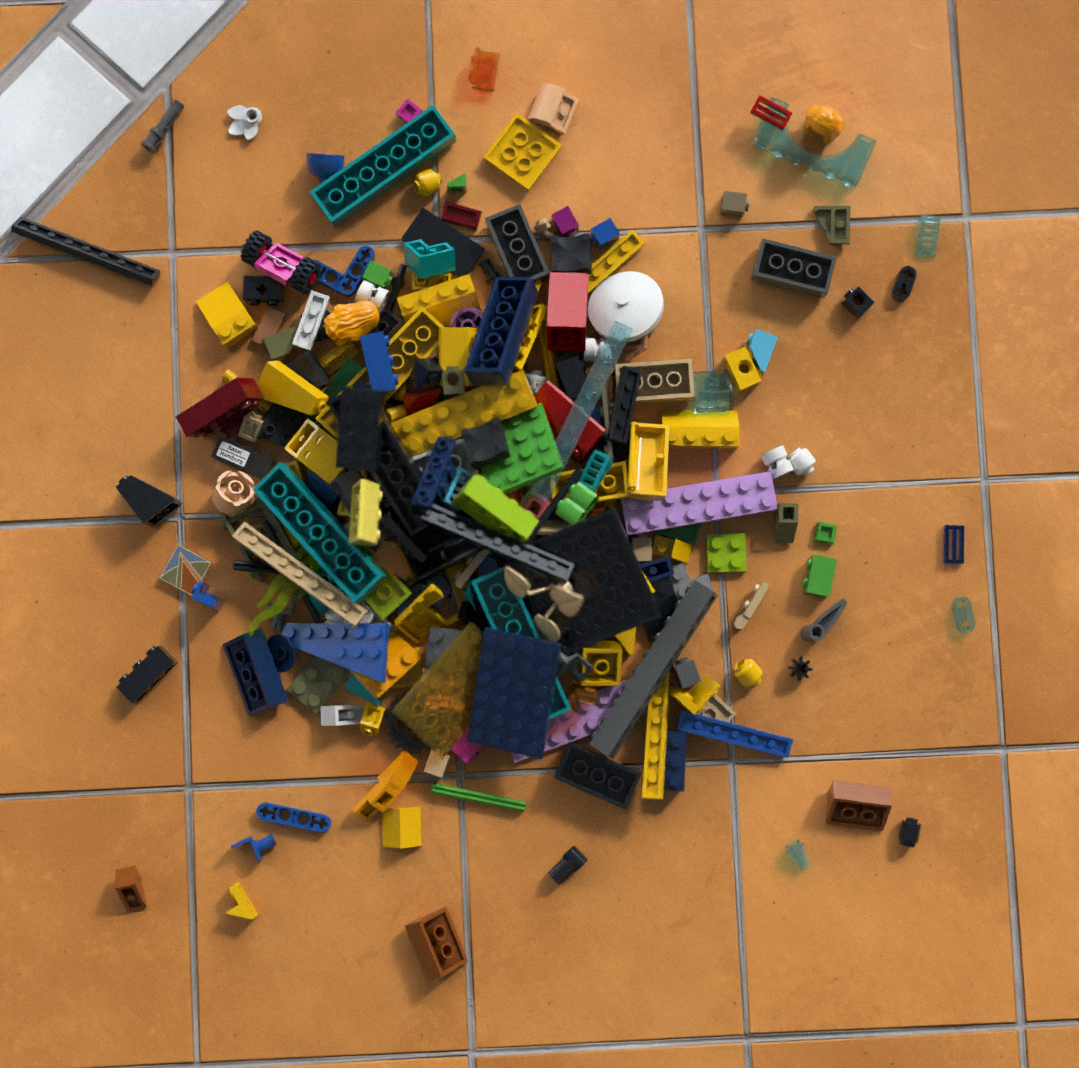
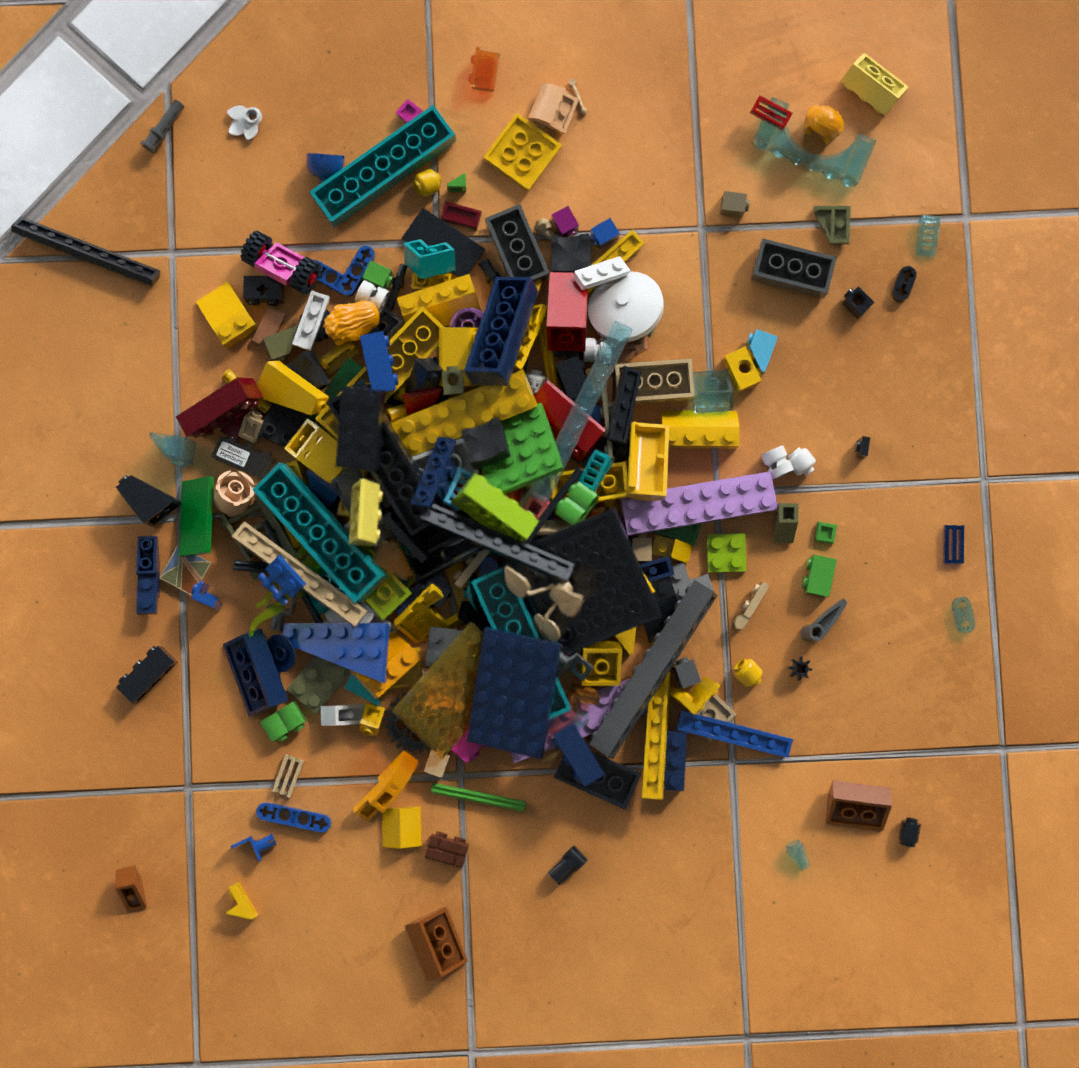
none -> dark blue slope [136,536,160,615]
none -> clear light blue slope [149,432,196,468]
none -> green tile [179,476,214,557]
none -> blue plate [257,555,306,606]
none -> bright green brick [260,701,307,743]
none -> tan tile [272,754,304,798]
none -> copper brick [425,831,469,868]
none -> dark blue brick [551,722,604,787]
none -> tan hinge [569,78,587,115]
none -> white plate [572,257,630,290]
none -> clear light blue pin [574,711,589,727]
none -> light yellow slope [841,53,908,115]
none -> black plate [854,436,870,458]

